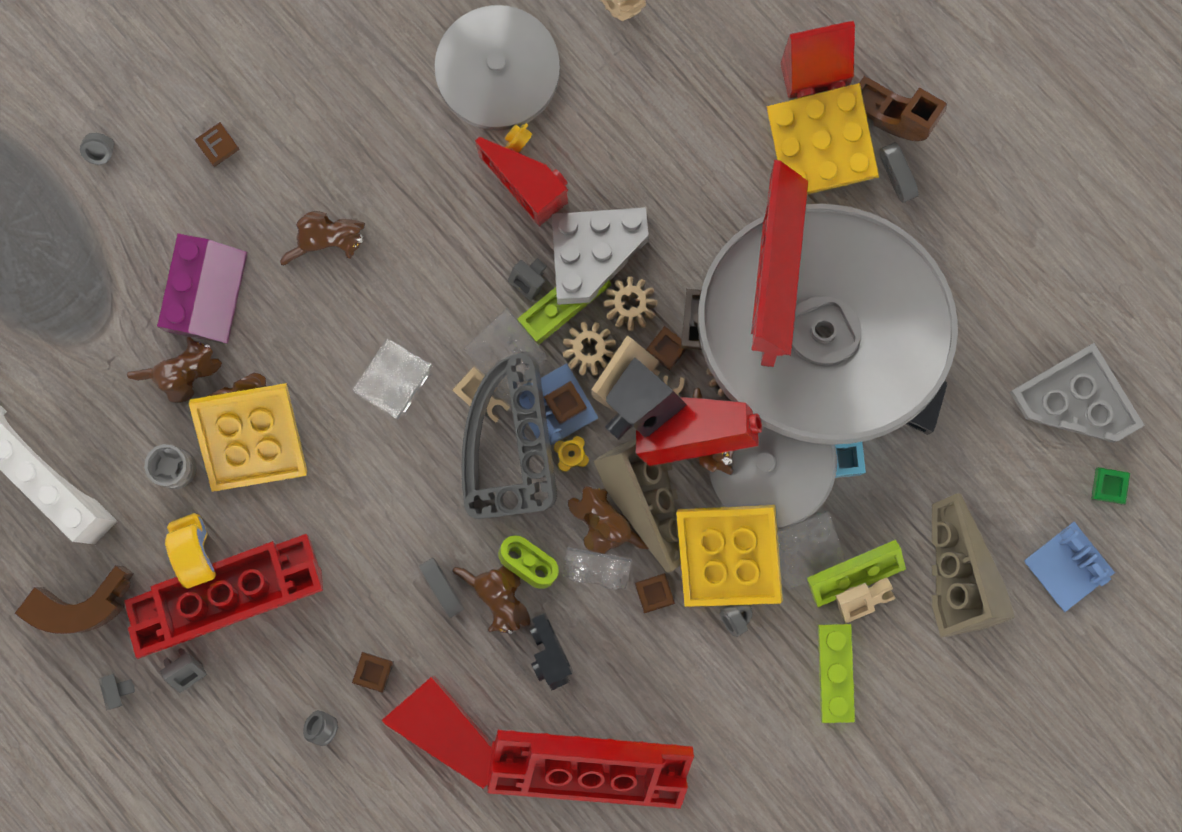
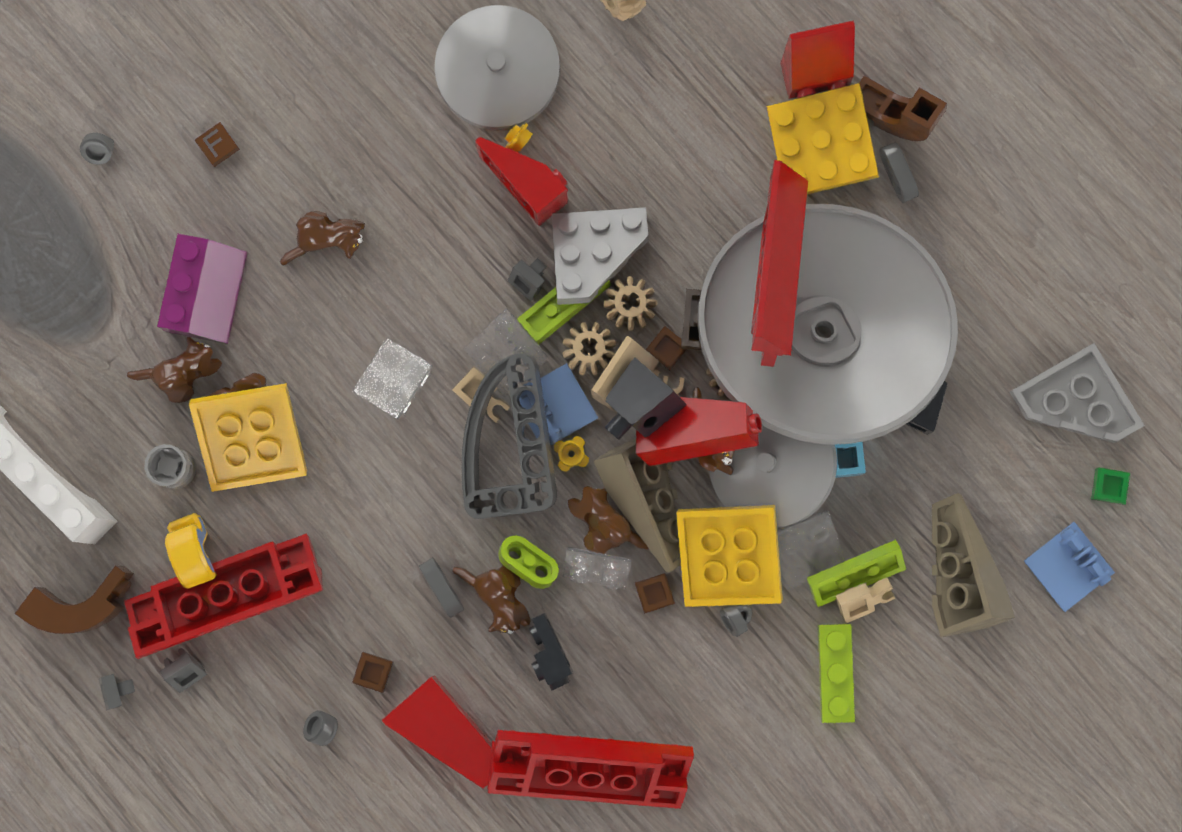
reddish brown tile [544,381,587,425] -> none

